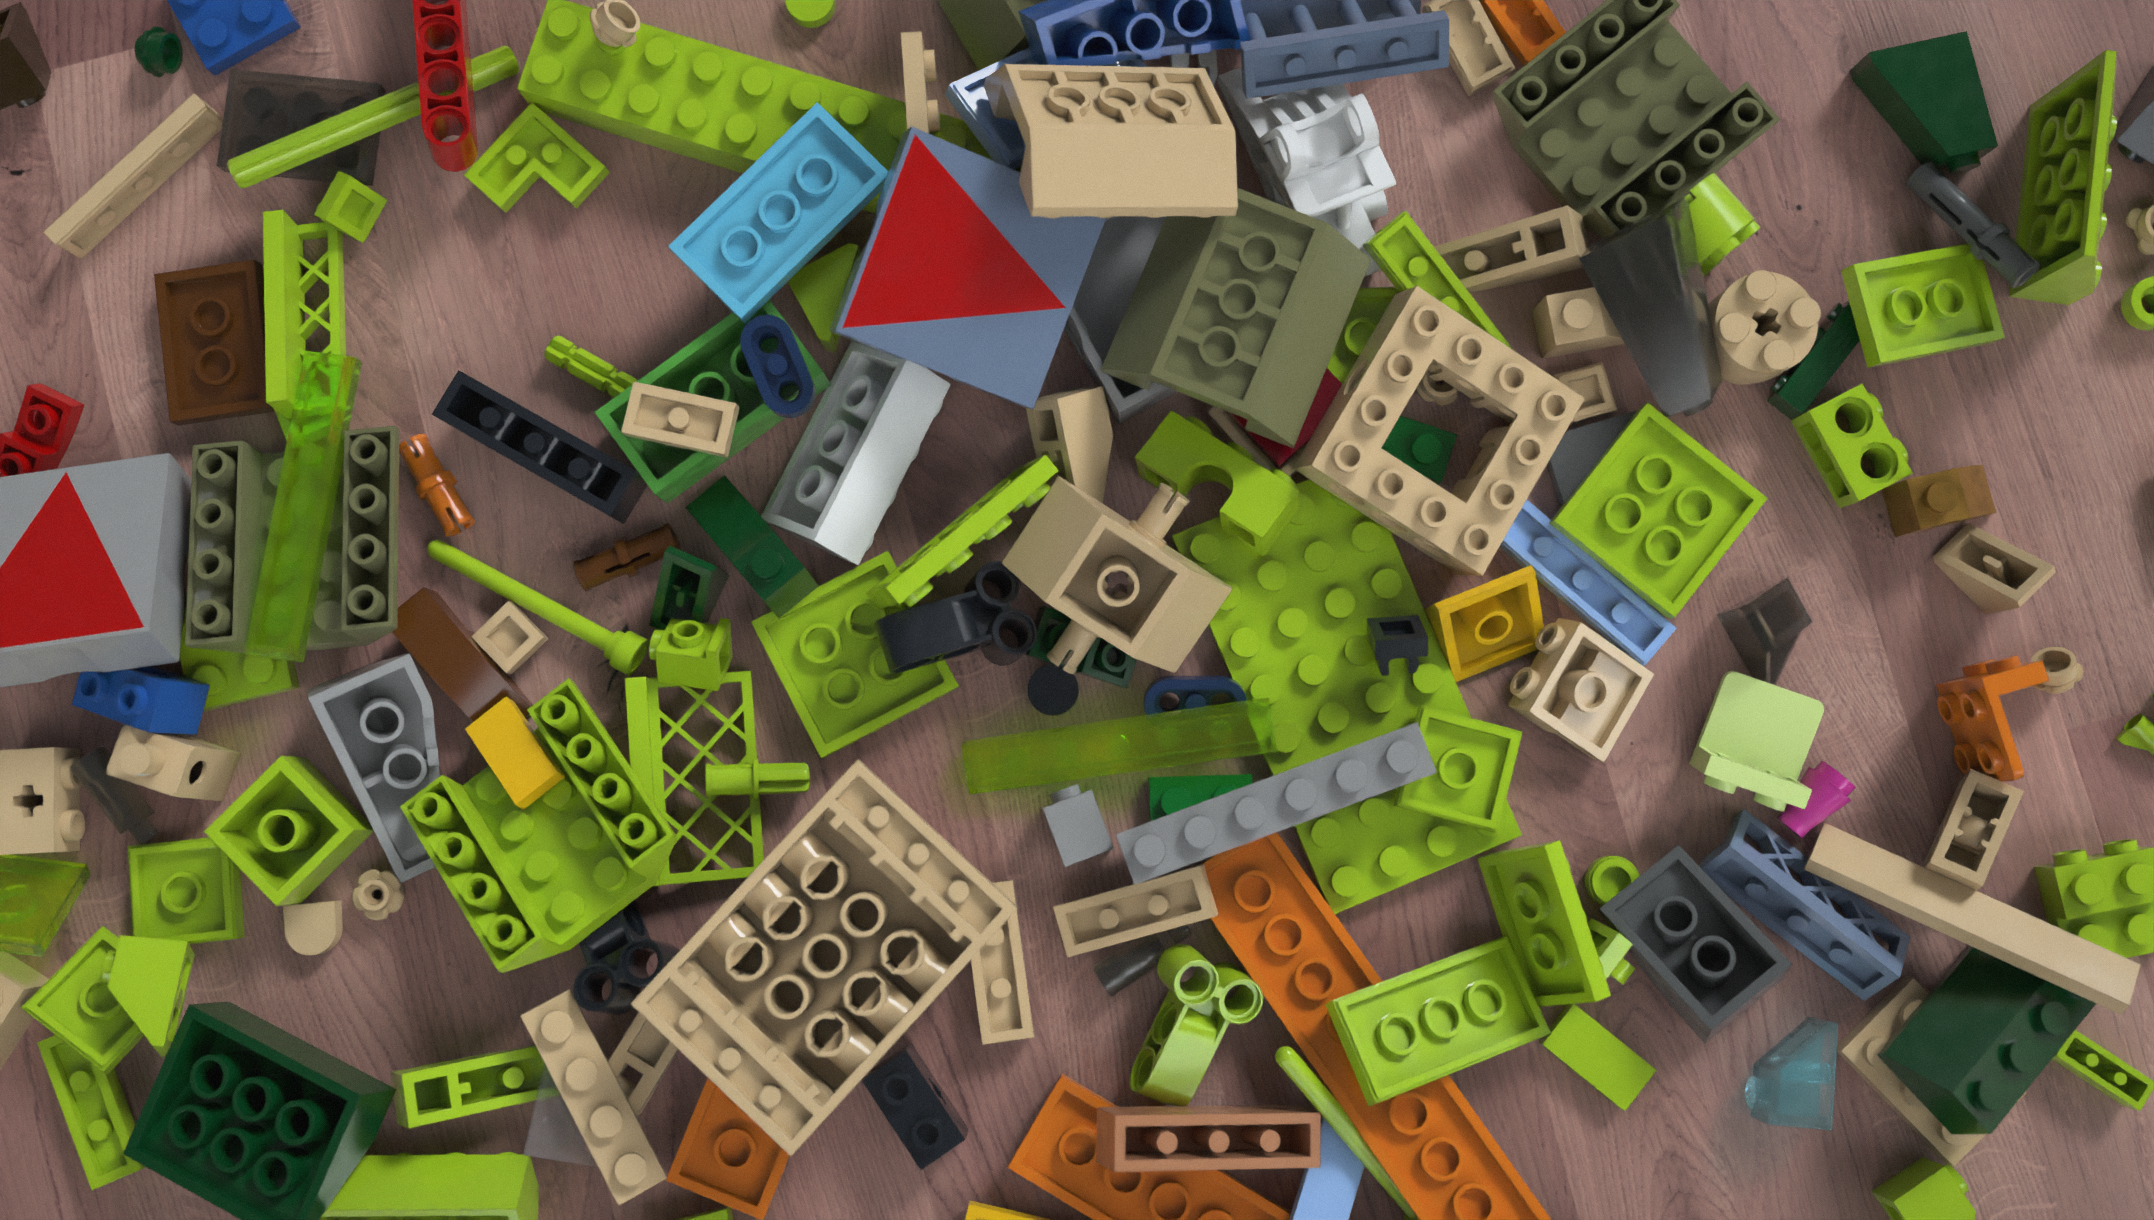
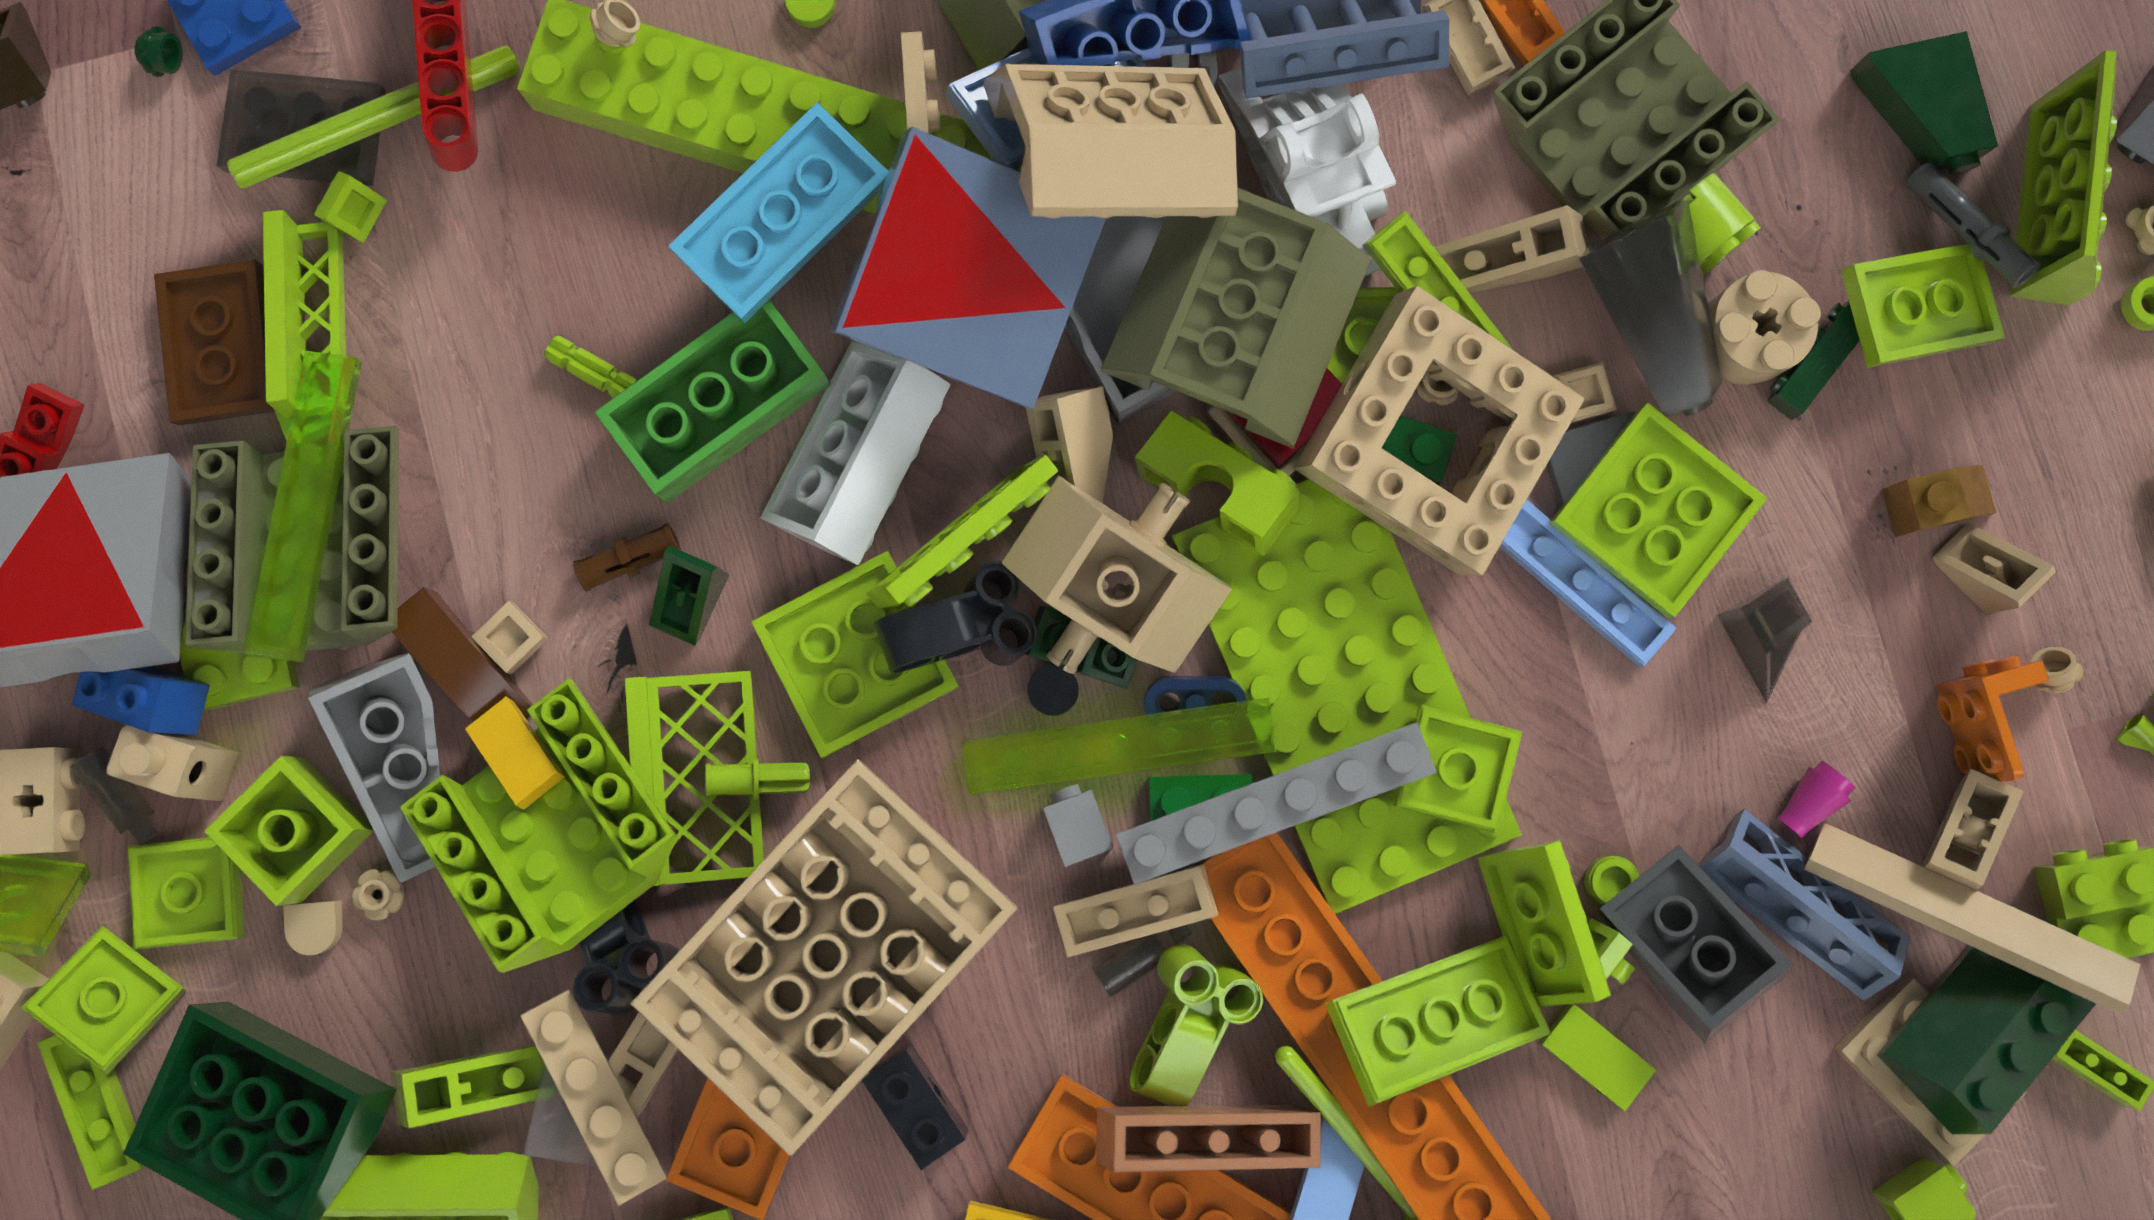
tan tile [44,93,227,258] -> none
lime slope [102,935,195,1057] -> none
orange pin [399,434,476,537] -> none
lime piece [427,540,650,676] -> none
black brick [432,370,647,524] -> none
lime plate [464,102,610,213] -> none
tan plate [621,381,740,458] -> none
lime brick [649,617,733,691] -> none
dark green slope [685,475,819,619] -> none
dark blue plate [740,315,816,418] -> none
lime slope [788,243,861,353] -> none
tan plate [971,880,1034,1045] -> none
black tile [1367,615,1428,676] -> none
yellow slope [1424,565,1544,682] -> none
tan plate [1508,618,1654,762] -> none
tan slope [1532,287,1642,359] -> none
yellowish green bracket [1689,671,1824,812] -> none
clear light blue slope [1745,1016,1838,1131] -> none
lime brick [1791,383,1913,509] -> none

